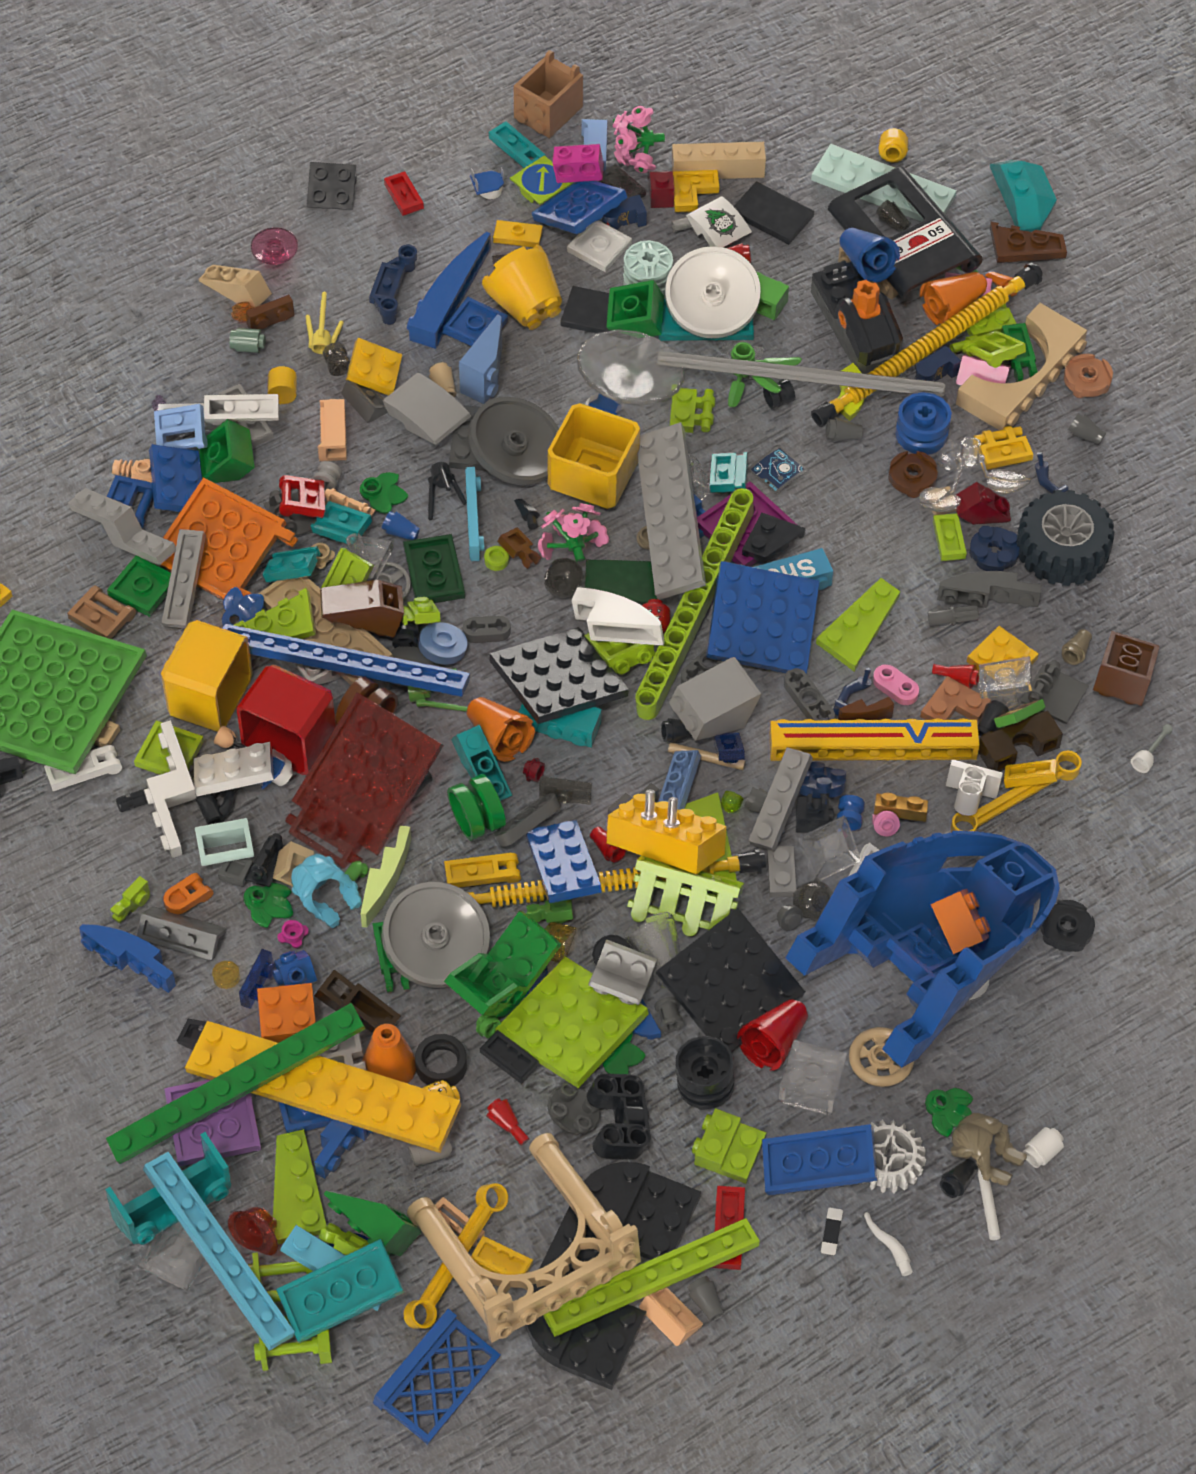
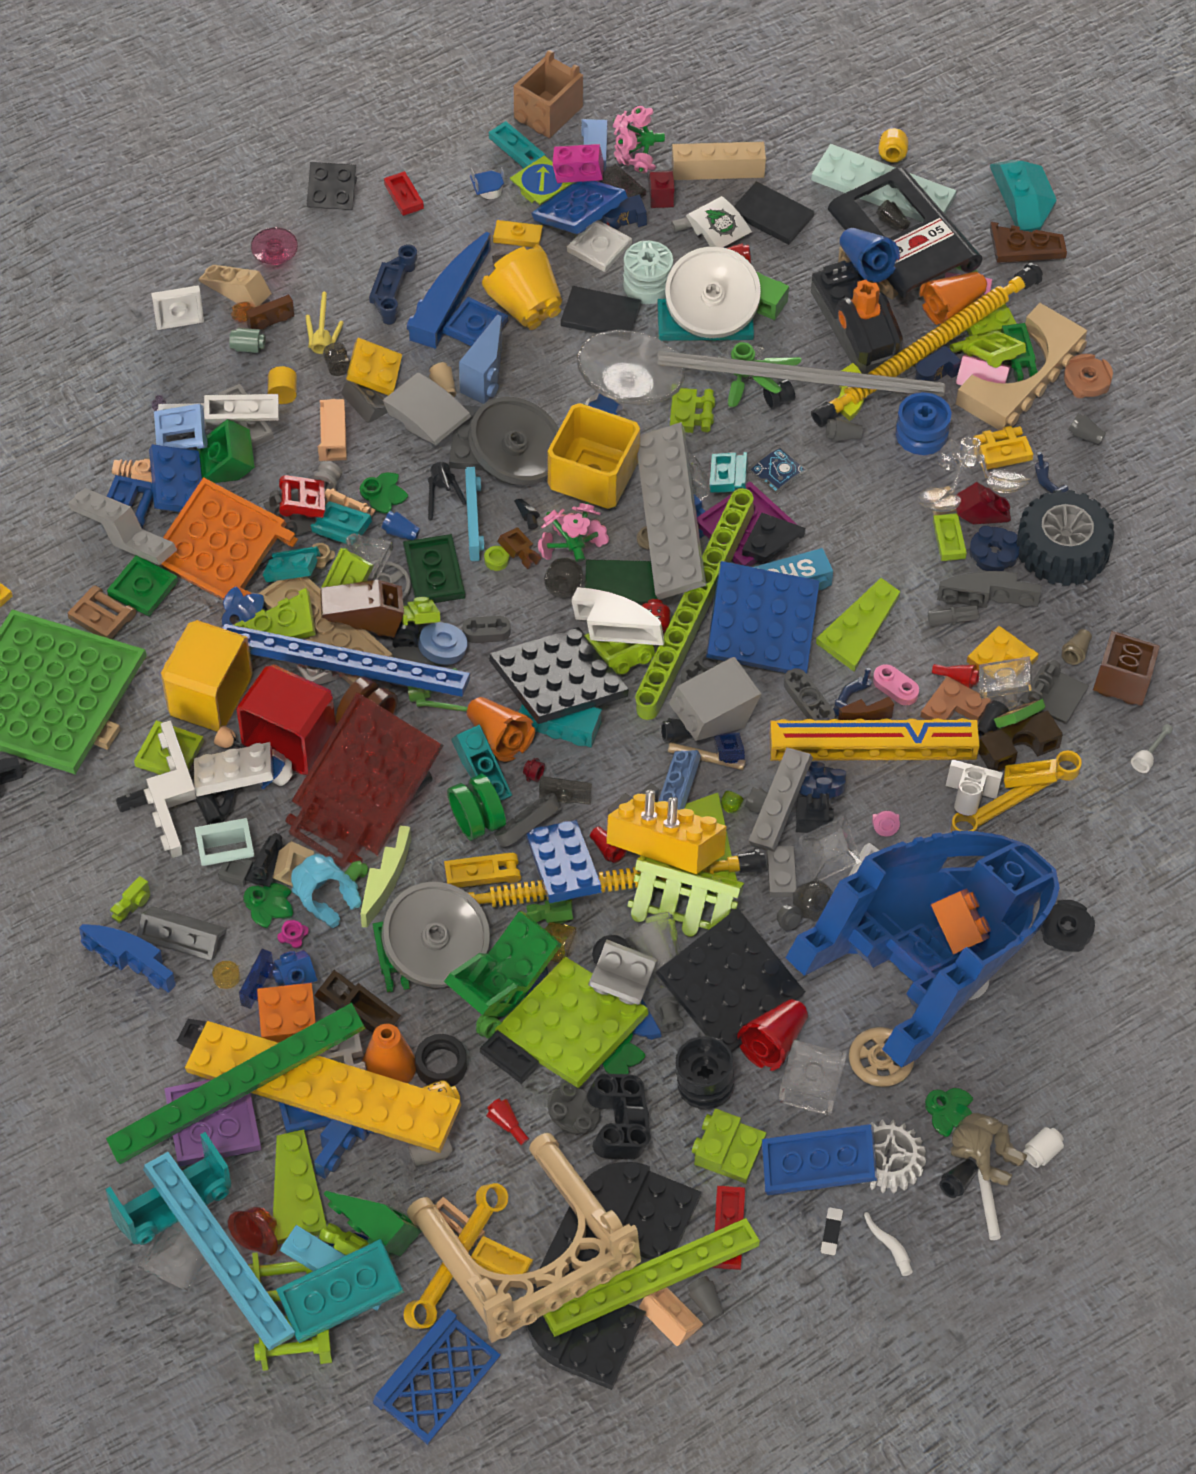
white plate [44,745,122,791] -> none
light grey plate [162,529,206,628] -> none
orange plate [163,873,213,914] -> none
green slope [607,280,664,339] -> none
yellow plate [673,170,719,212] -> none
blue wheel [836,795,865,831] -> none
pearl gold plate [874,793,928,822] -> none
reddish brown plate [888,451,938,498] -> none
orange bar [985,272,1017,297] -> none
none -> white tile [151,285,204,330]

